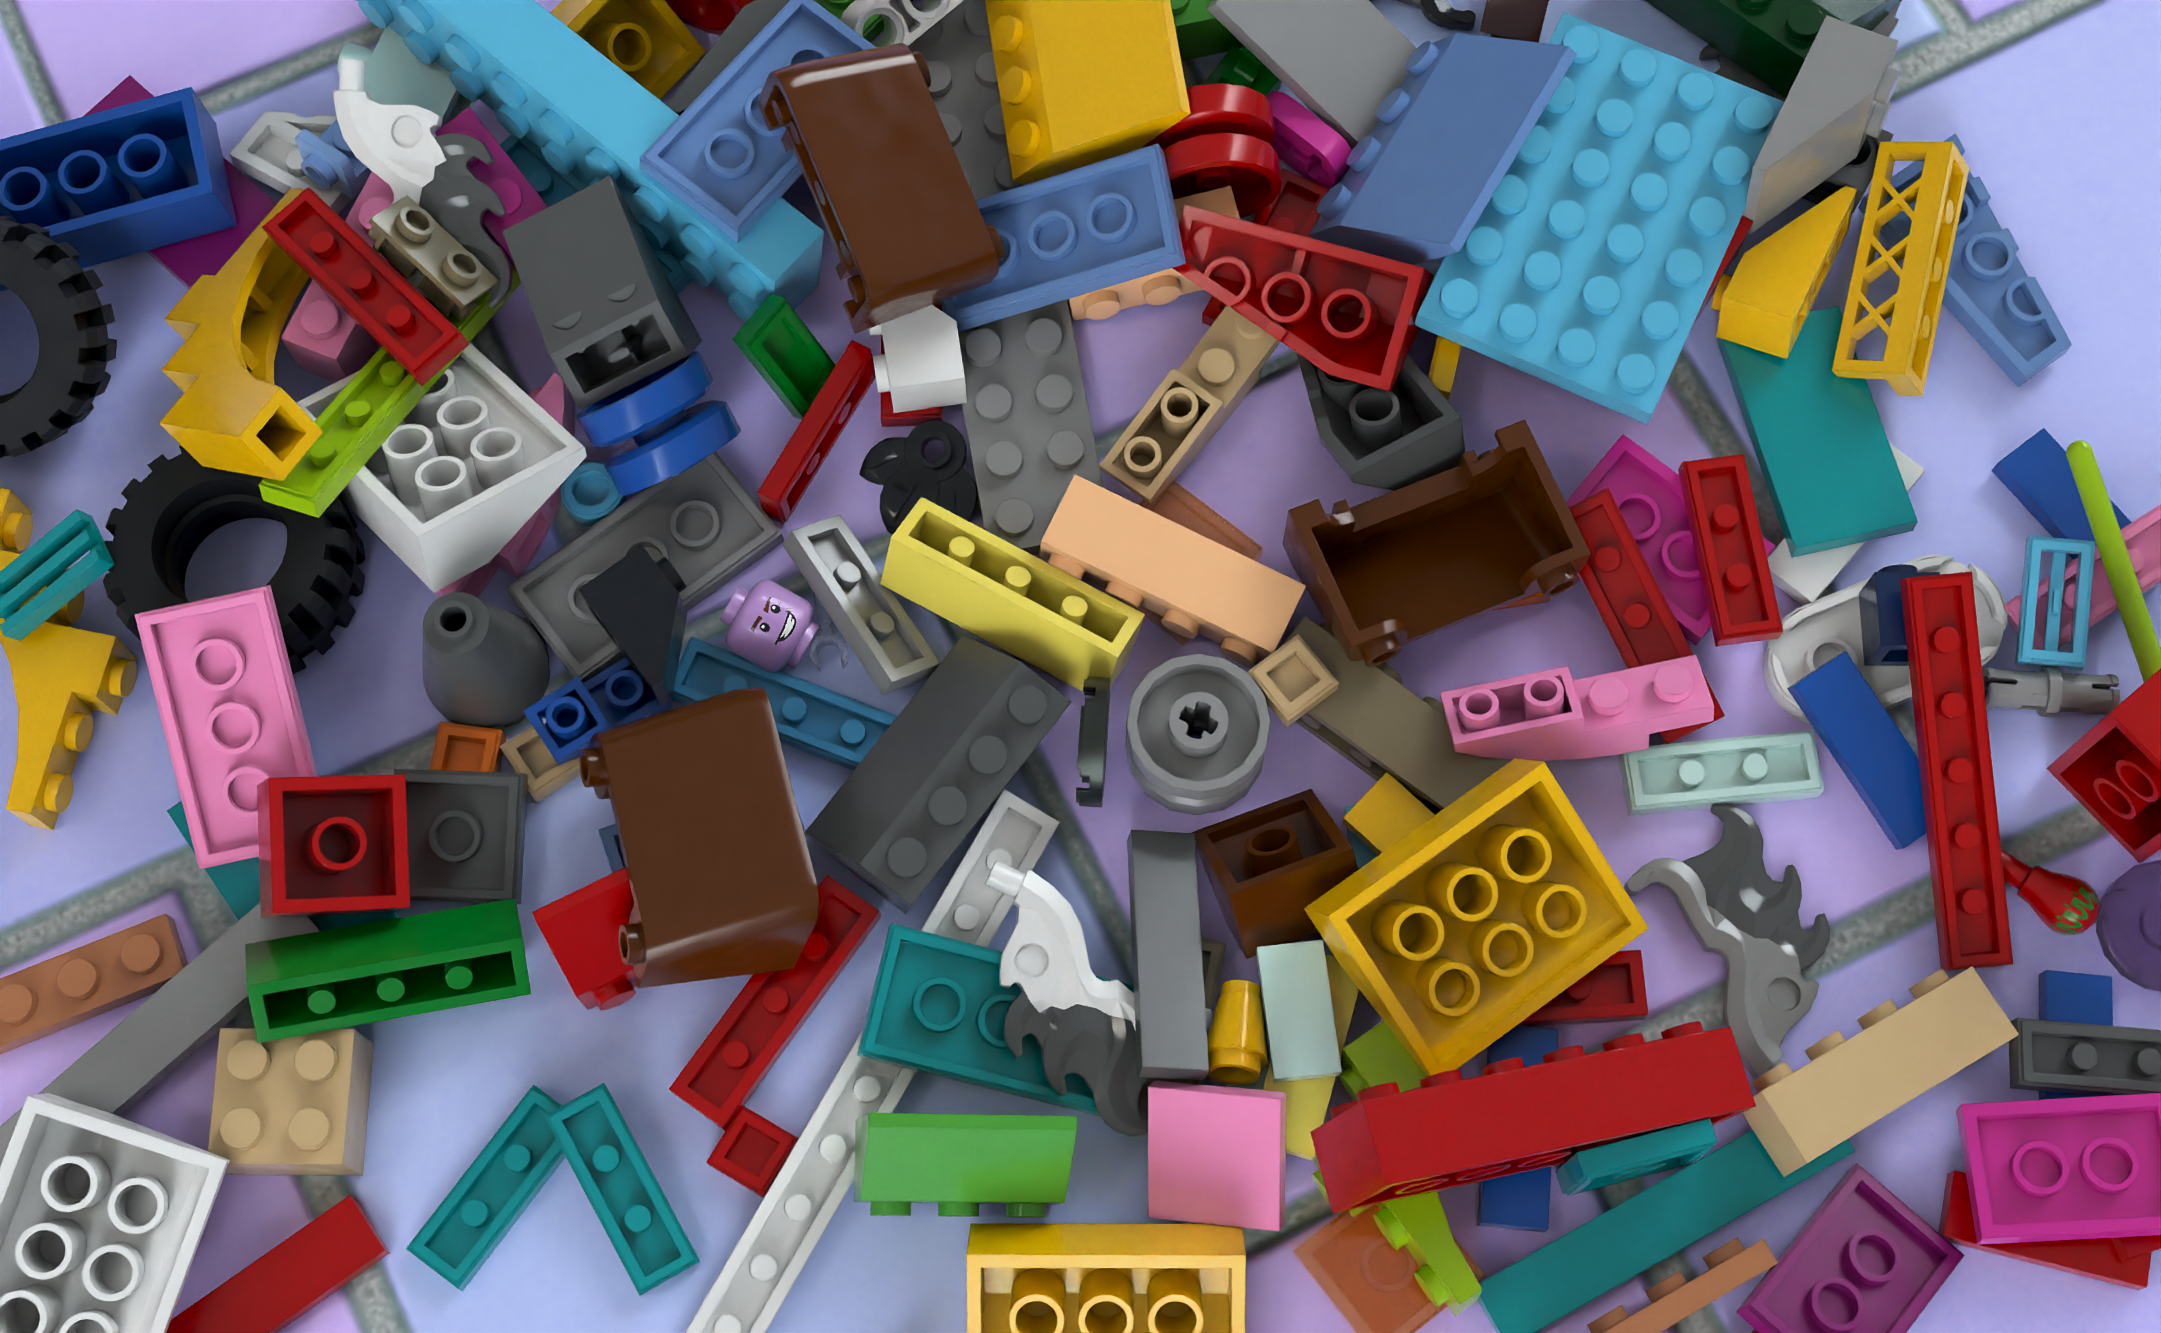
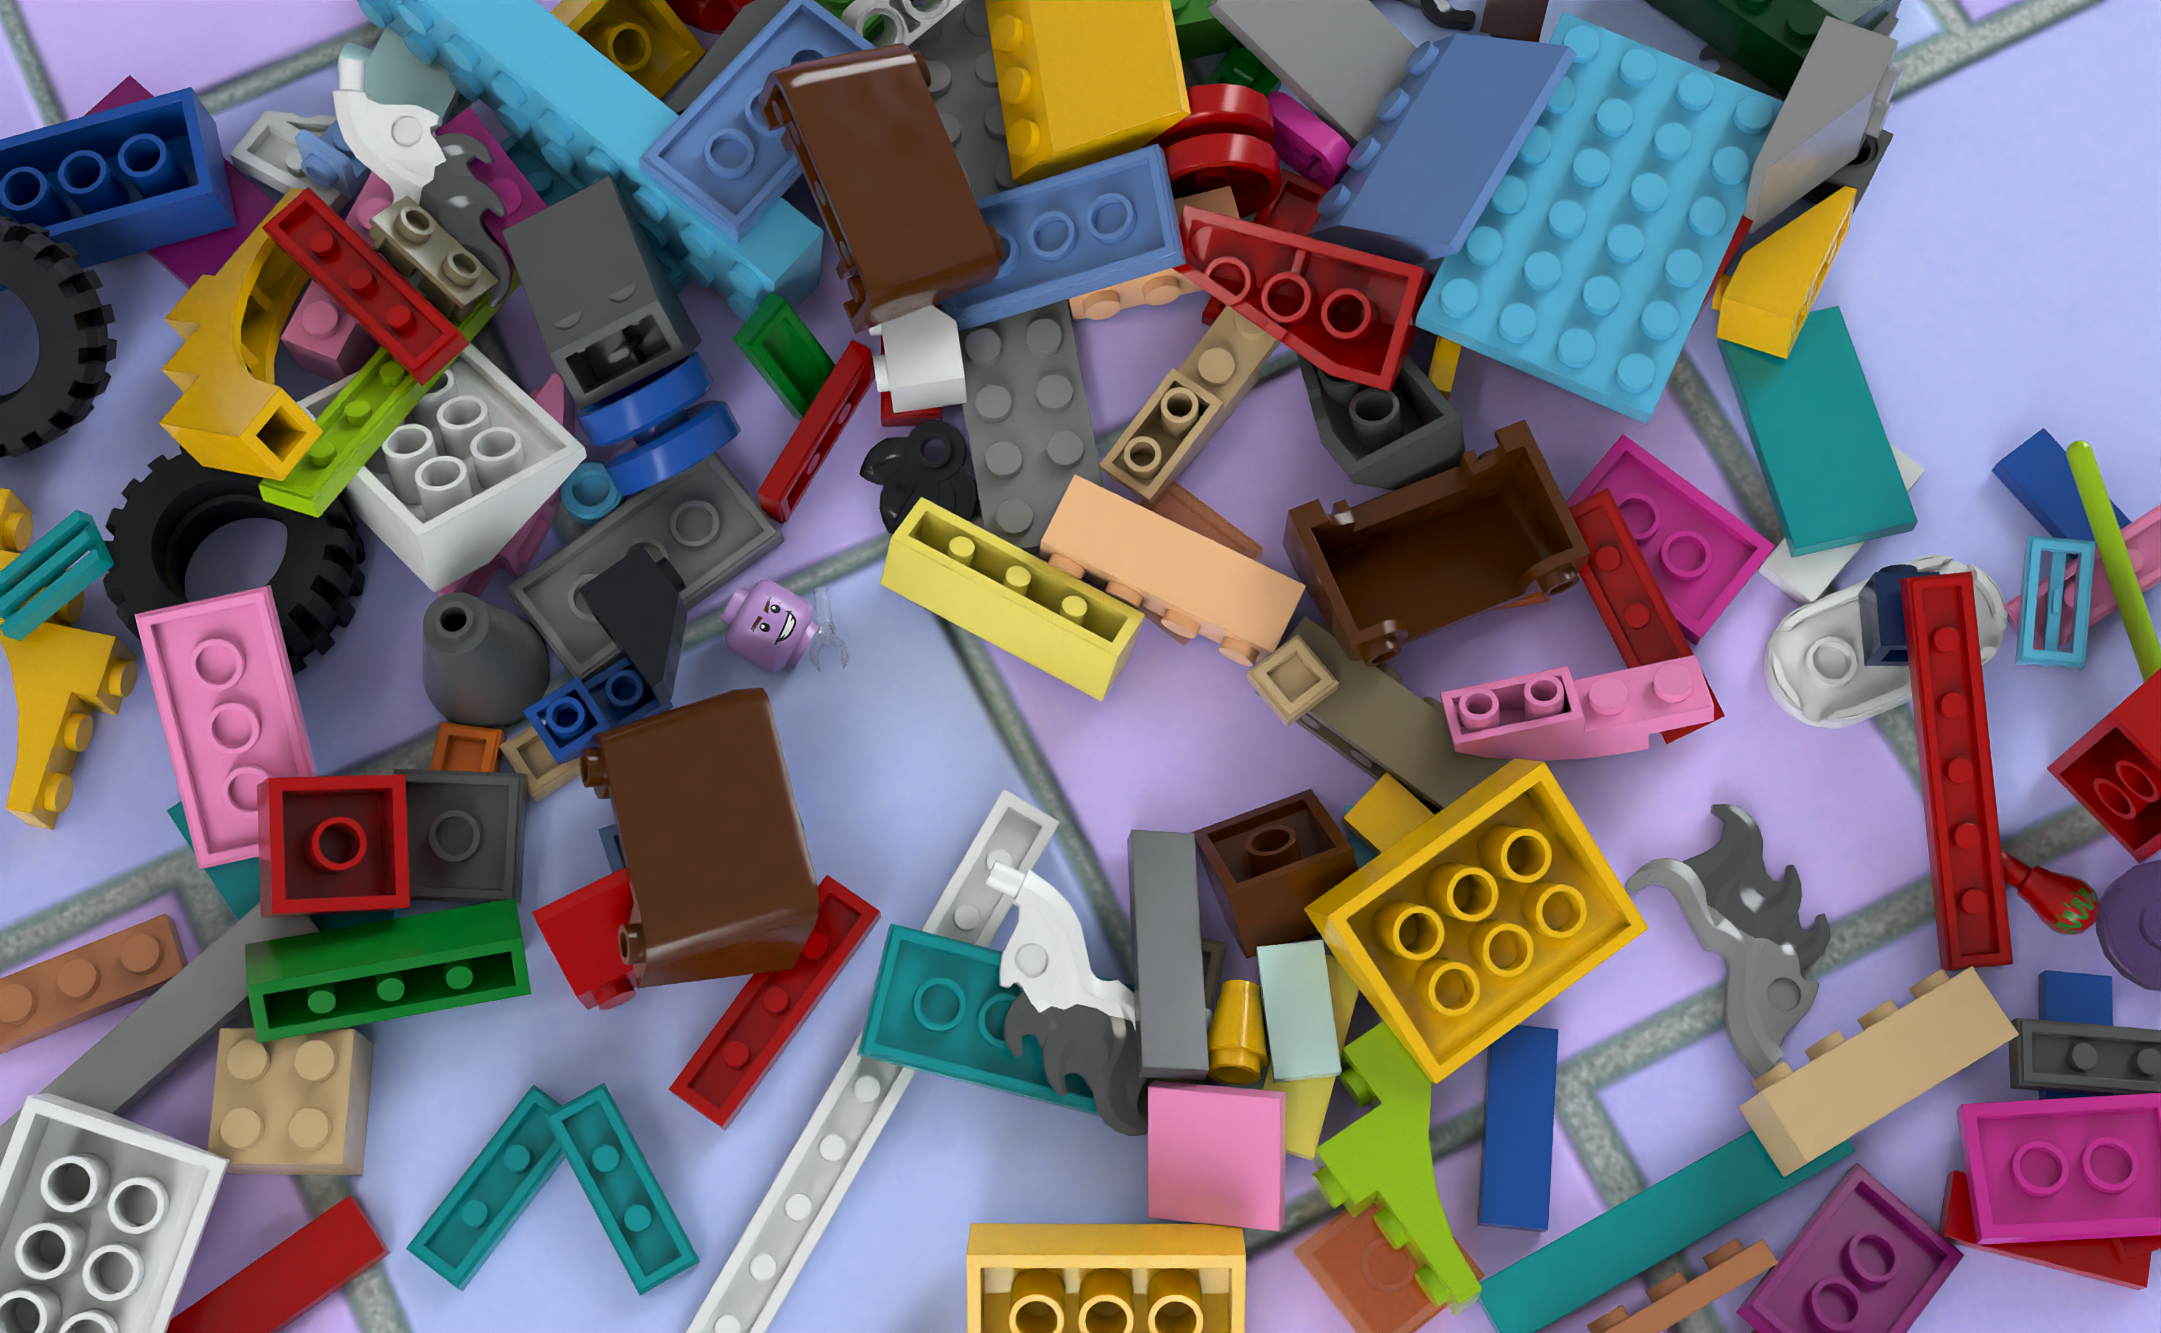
dark azure tile [671,636,898,771] -> none
red tile [706,1105,798,1198] -> none
light grey plate [783,514,940,695] -> none
dark grey slope [804,635,1072,914] -> none
bright green slope [854,1112,1077,1218] -> none
pearl dark grey tile [1076,676,1111,808] -> none
light grey wheel [1126,653,1271,815] -> none
red brick [1310,1021,1756,1214] -> none
red plate [1518,950,1649,1026] -> none
teal tile [1556,1118,1718,1196] -> none
light aqua tile [1619,730,1824,816] -> none
red tile [1678,454,1783,647] -> none
blue tile [1787,651,1926,850] -> none
yellow fence [1832,142,1969,397] -> none
medium blue wing [1858,133,2072,387] -> none
light grey pin [1982,666,2120,717] -> none

